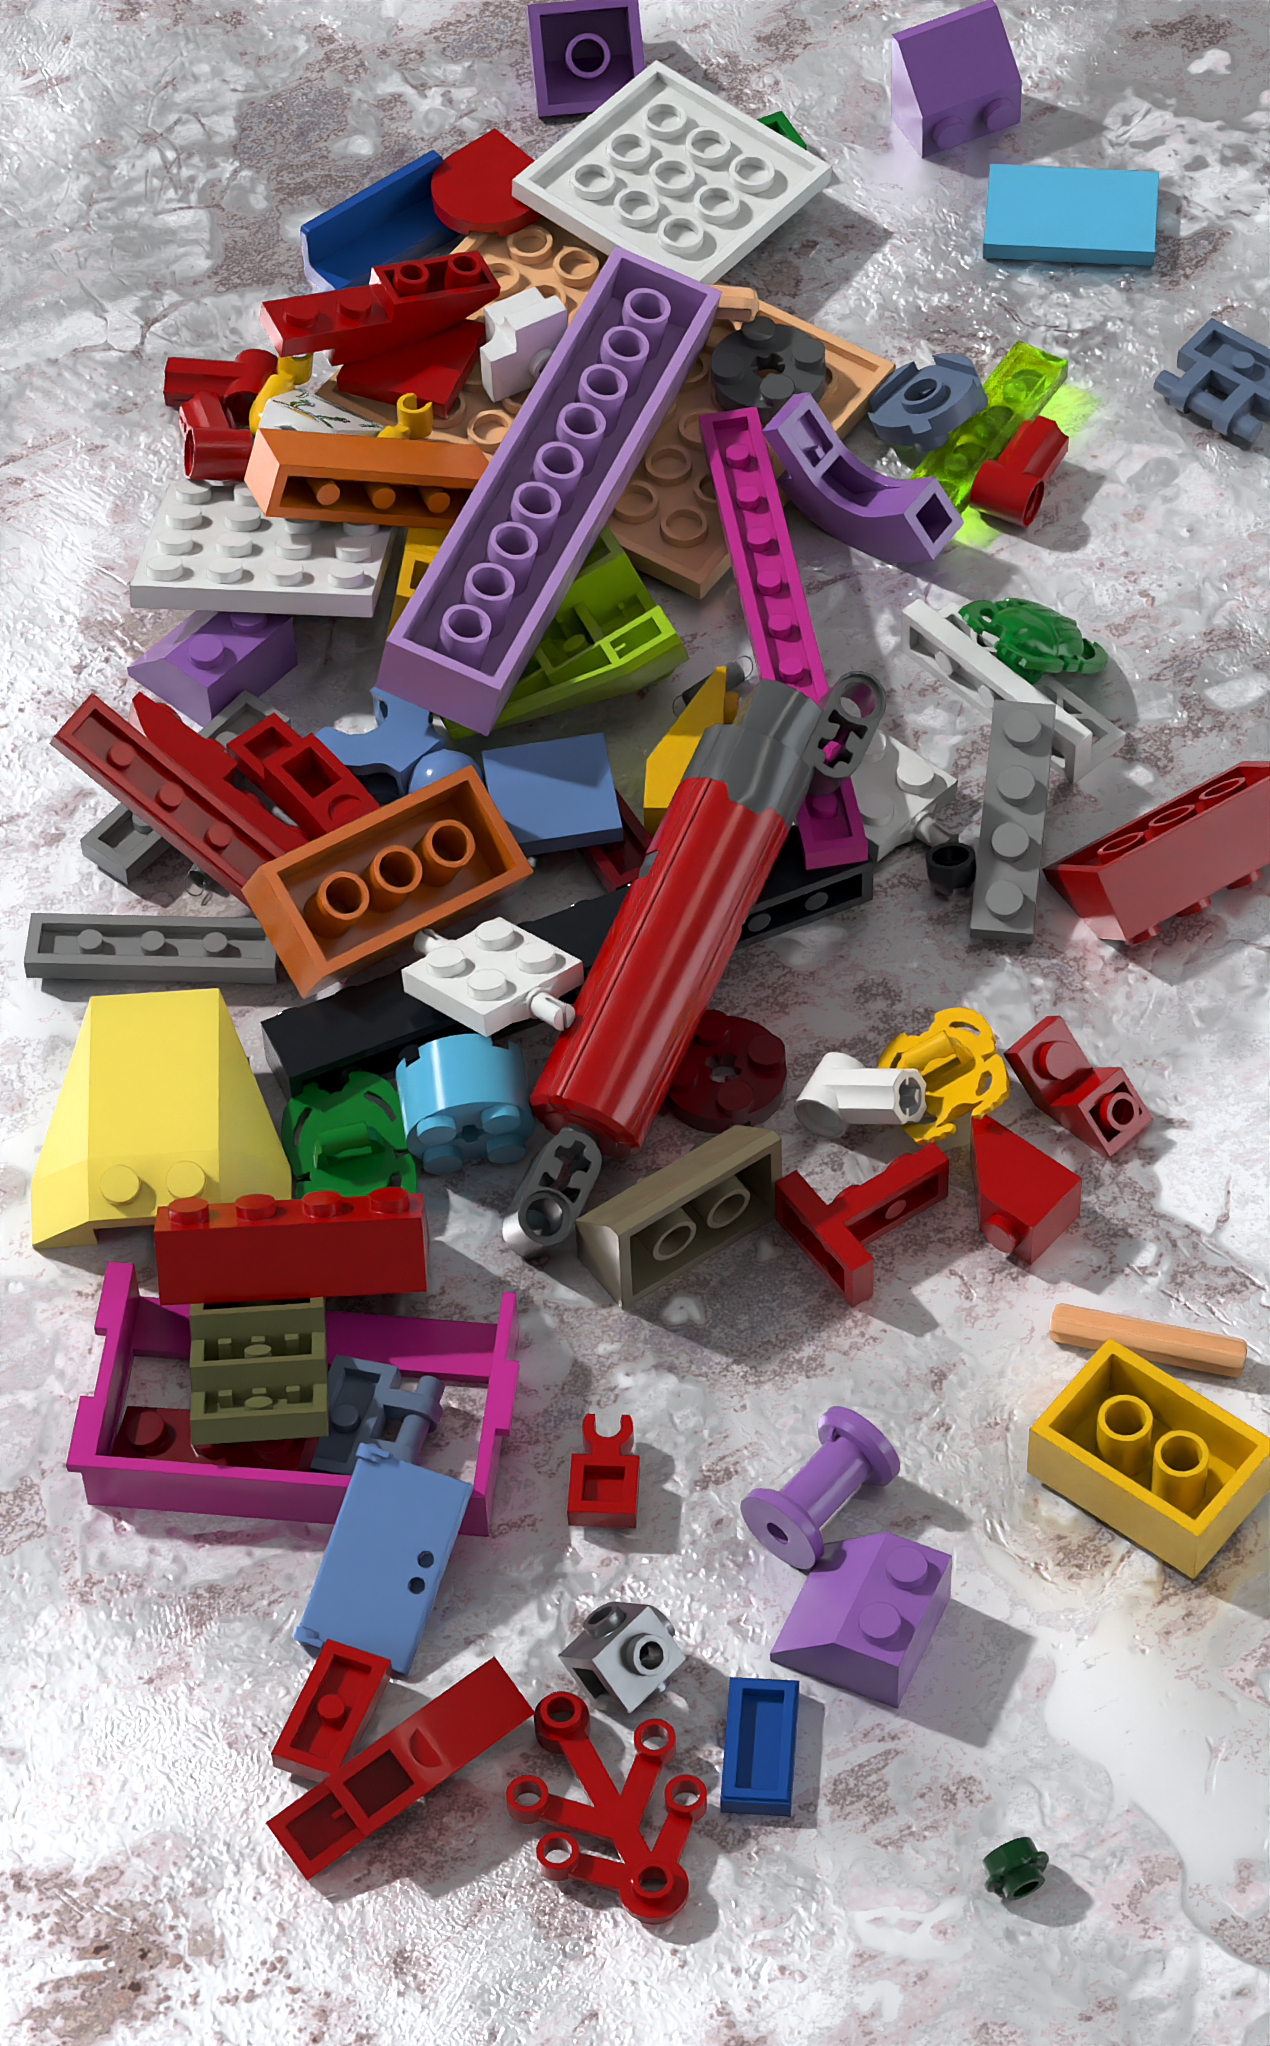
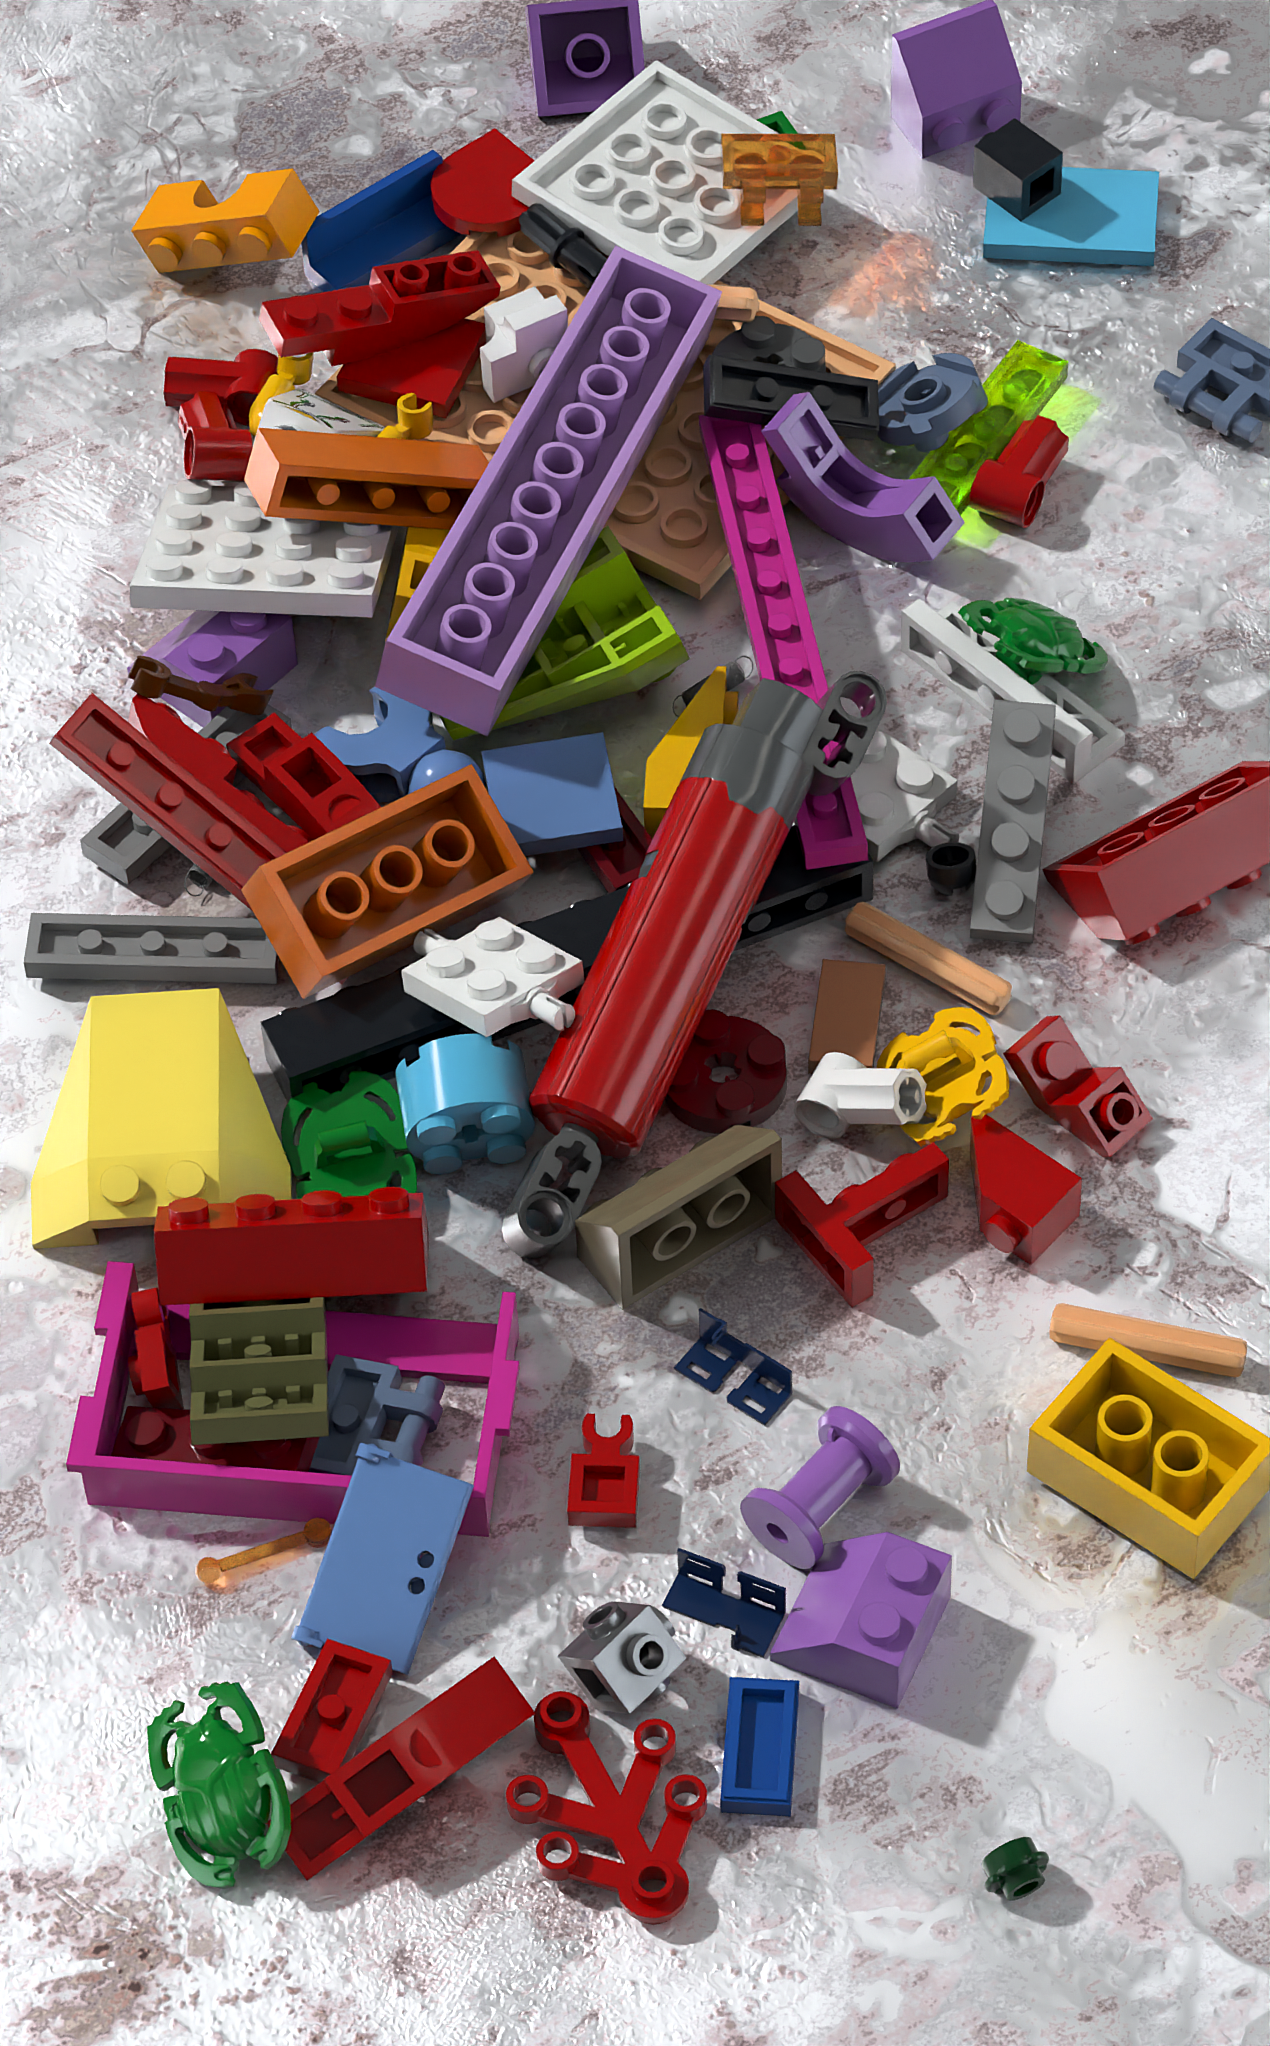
none -> reddish brown piece [128,656,274,715]
none -> red plate [128,1287,184,1409]
none -> light orange arch [131,168,320,273]
none -> green shield [147,1682,291,1889]
none -> clear orange hinge [195,1518,331,1584]
none -> black axle [519,203,607,290]
none -> dark blue piece [662,1548,786,1658]
none -> dark blue piece [674,1308,792,1426]
none -> black tile [703,355,880,441]
none -> clear orange plate [720,133,838,226]
none -> nougat tile [808,959,886,1074]
none -> light nougat axle [845,902,1012,1015]
none -> black brick [973,118,1063,221]

